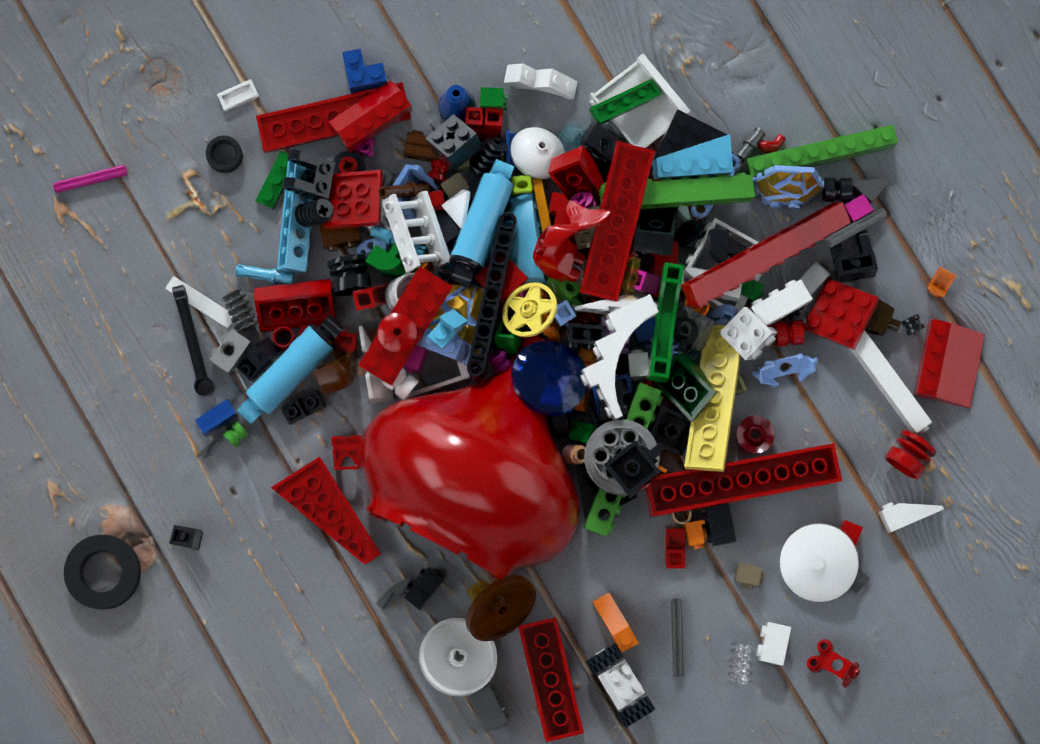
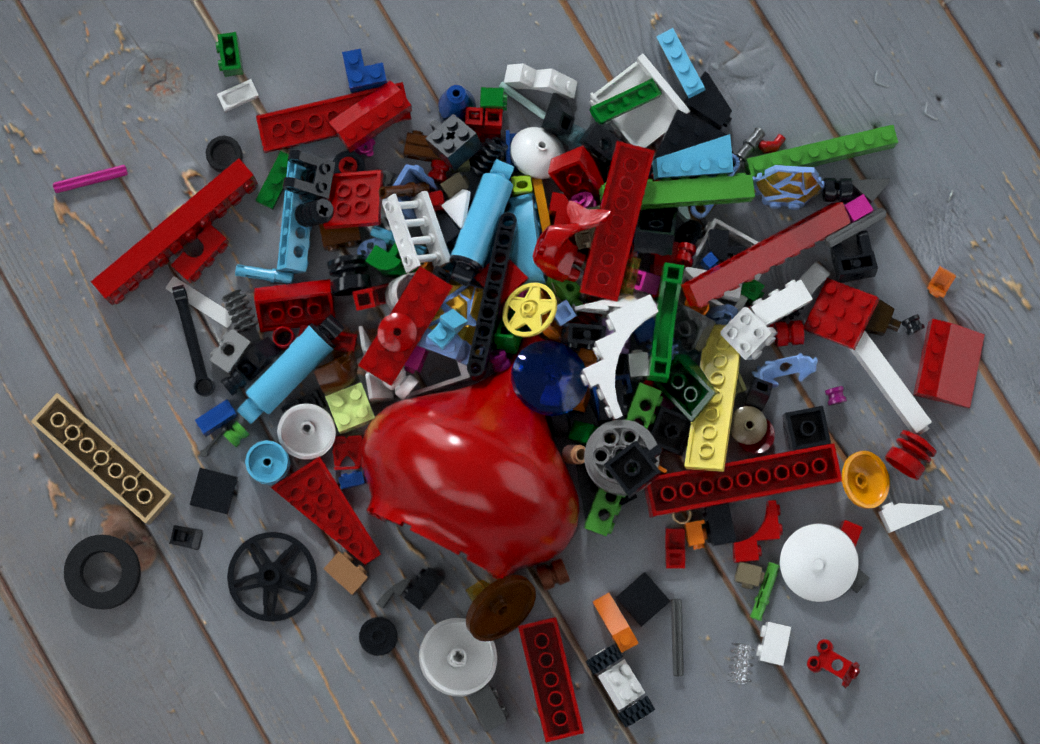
none -> tan brick [31,393,175,525]
none -> red brick [90,158,258,305]
none -> red arch [171,224,229,283]
none -> black tile [190,468,238,515]
none -> green brick [215,32,244,77]
none -> black wheel [221,370,248,396]
none -> black wheel [227,532,317,622]
none -> medium azure wheel [245,440,291,485]
none -> white dish [277,404,336,459]
none -> medium nougat brick [323,552,369,596]
none -> yellowish green brick [325,383,375,435]
none -> blue piece [338,470,365,490]
none -> black tile [359,617,398,656]
none -> light aqua bar [498,81,546,120]
none -> copper wheel [536,558,570,591]
none -> black slope [541,93,575,136]
none -> black tile [615,572,670,627]
none -> medium azure plate [656,28,706,98]
none -> red wheel [674,242,697,268]
none -> black slope [684,71,732,130]
none -> blue piece [700,252,719,270]
none -> dark tan dish [730,406,767,445]
none -> red arch [732,500,783,563]
none -> black brick [744,377,773,412]
none -> bright green pin [750,562,780,621]
none -> black brick [782,406,831,451]
none -> magenta wheel [825,386,847,406]
none -> light orange dish [842,451,890,509]

